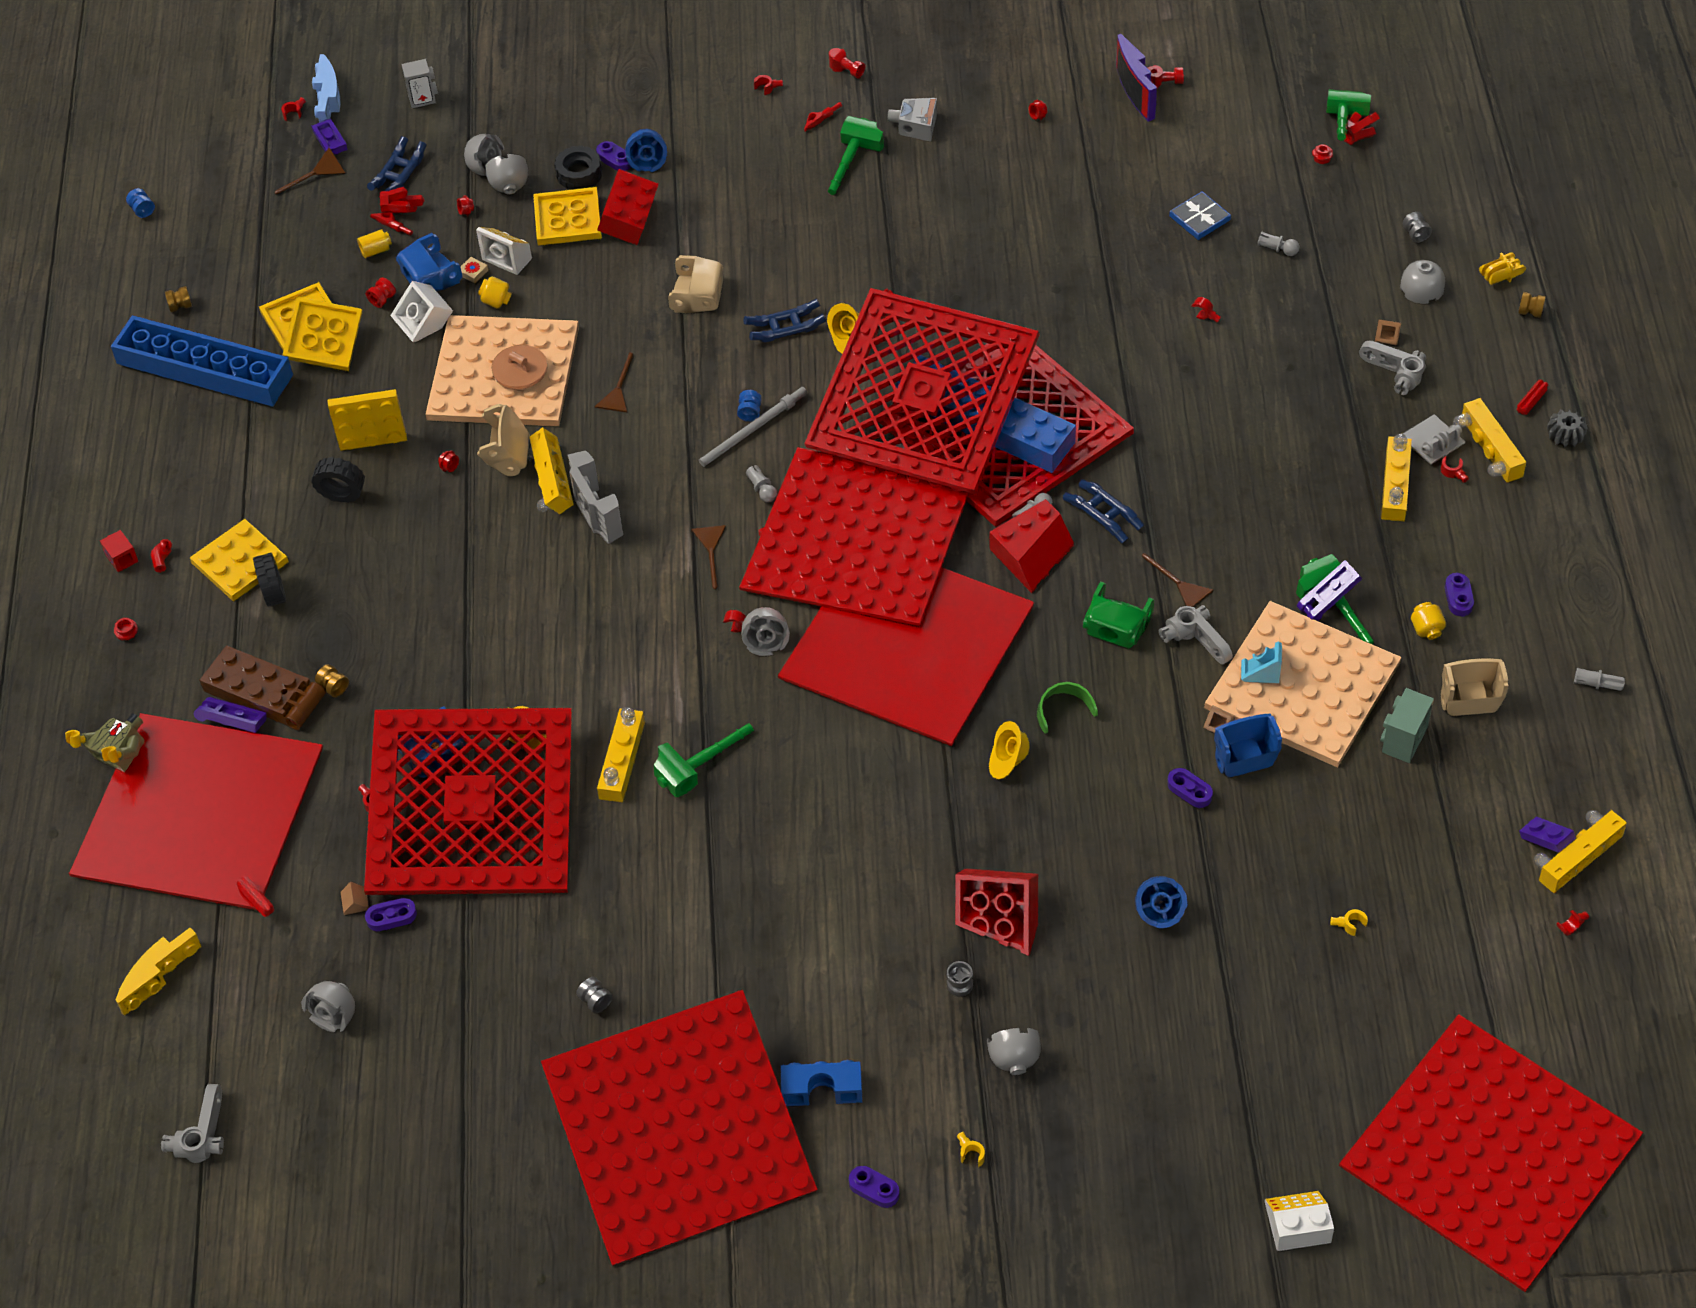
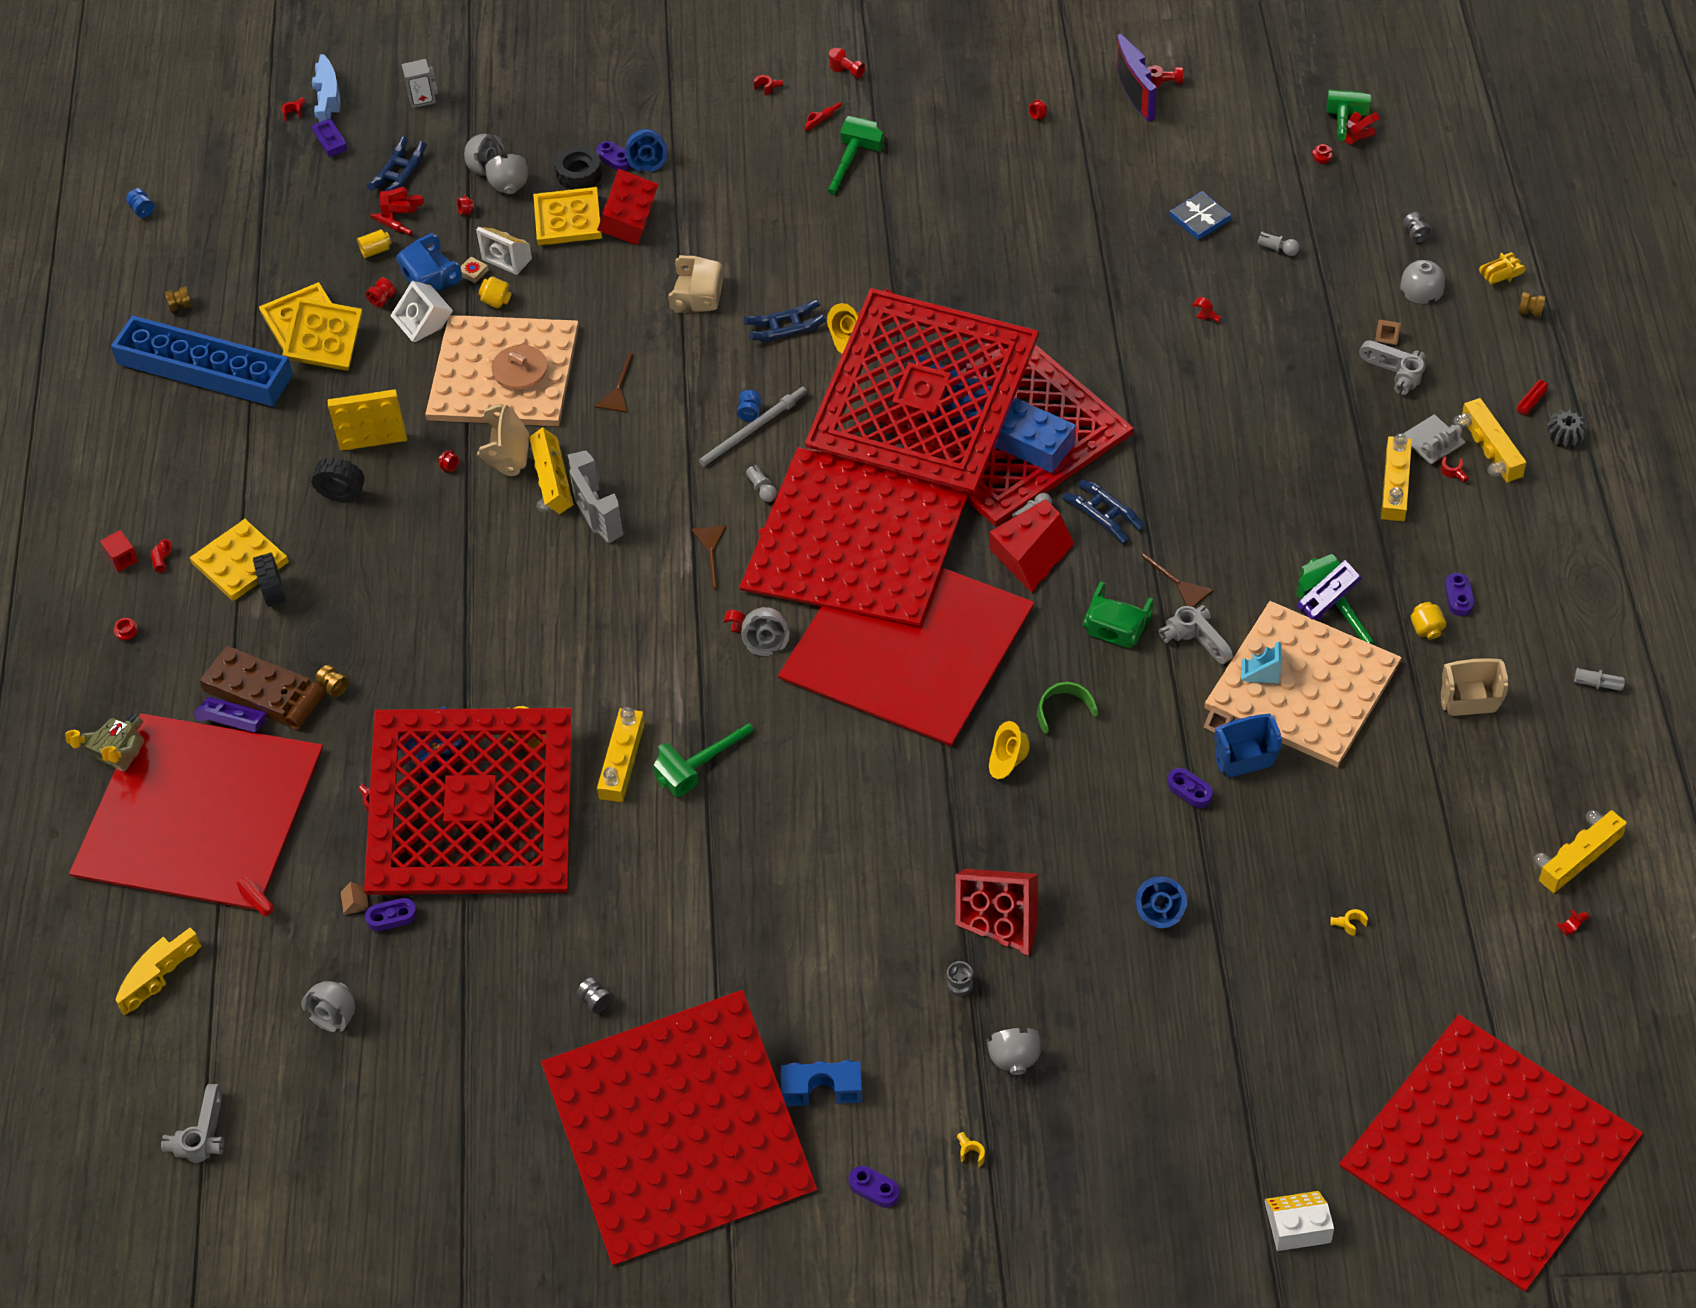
reddish brown piece [275,148,345,195] -> none
light grey torso [888,98,937,141] -> none
sand green brick [1380,688,1434,763] -> none
dark purple plate [1519,817,1576,853] -> none

